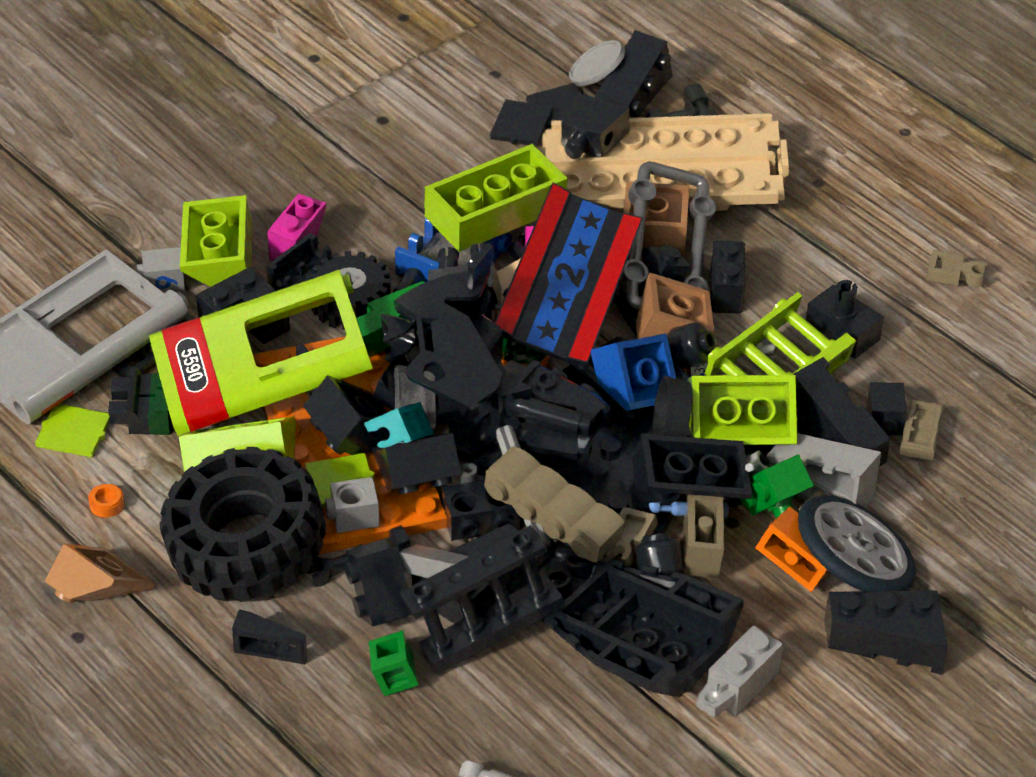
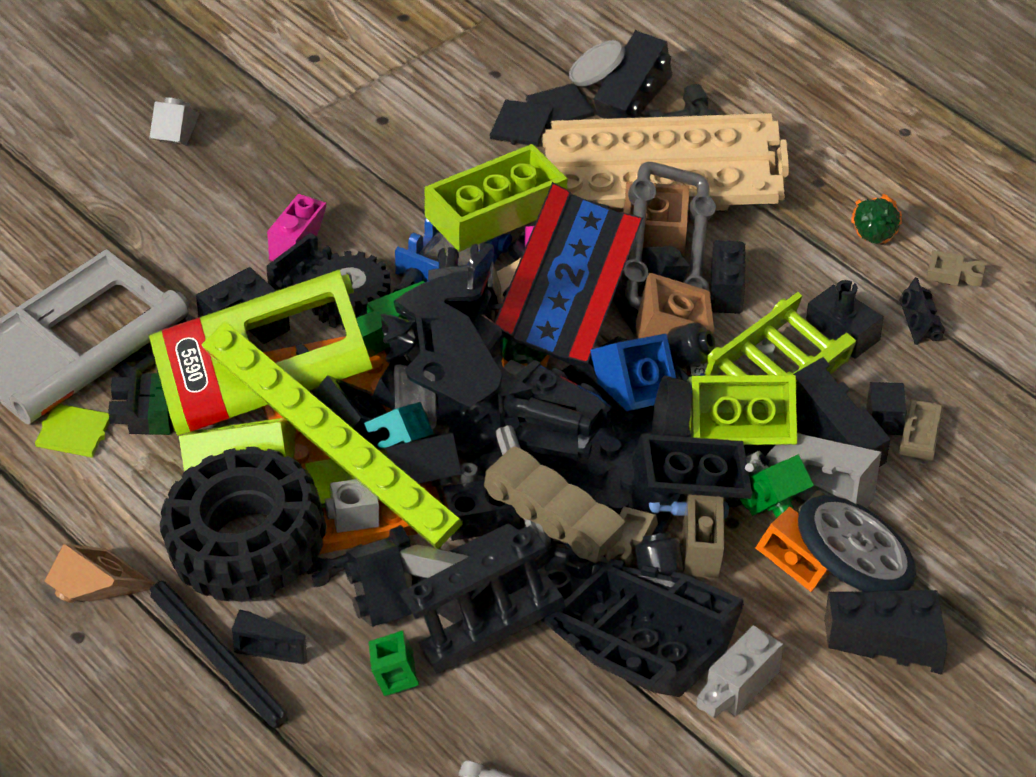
orange tile [88,484,125,518] -> none
light grey brick [136,247,185,293] -> none
lime slope [180,195,253,287] -> none
black torso [561,92,630,159] -> none
none -> slope [150,98,199,145]
none -> black axle [150,580,288,728]
none -> lime plate [201,321,462,549]
none -> dark green piece [851,194,902,244]
none -> black hinge [899,277,945,345]

